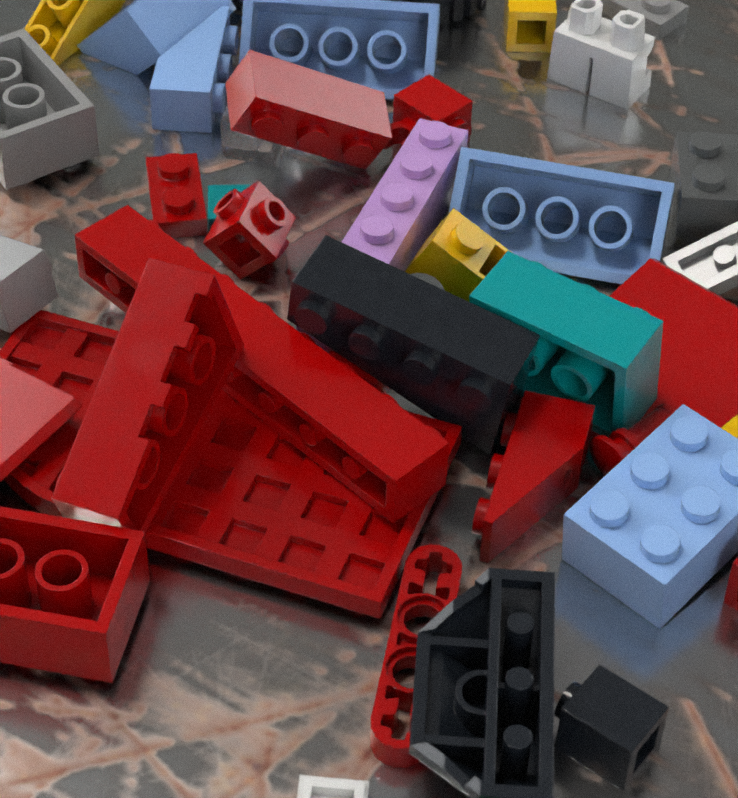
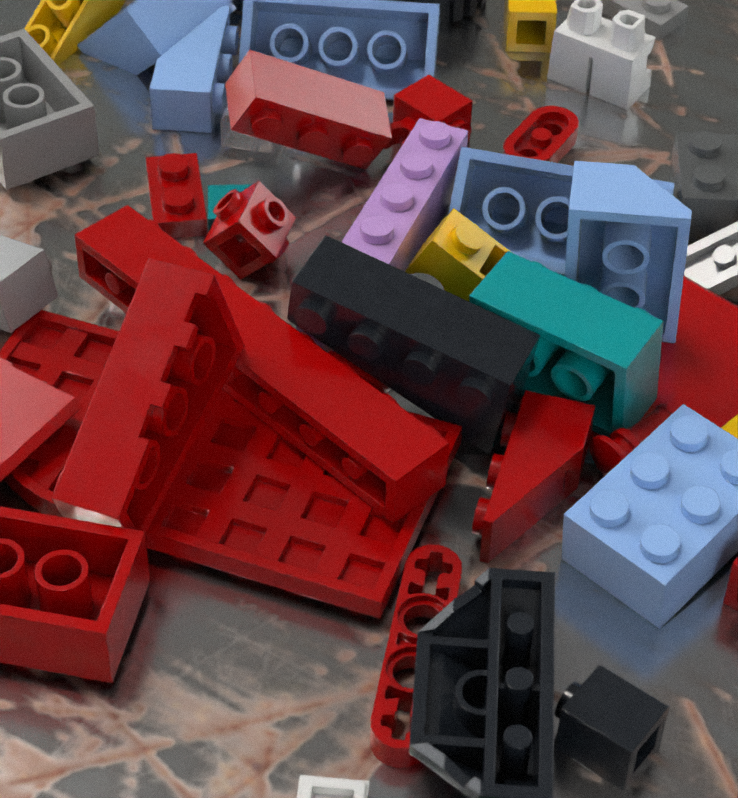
none -> red plate [503,106,579,163]
none -> light blue slope [565,161,692,343]

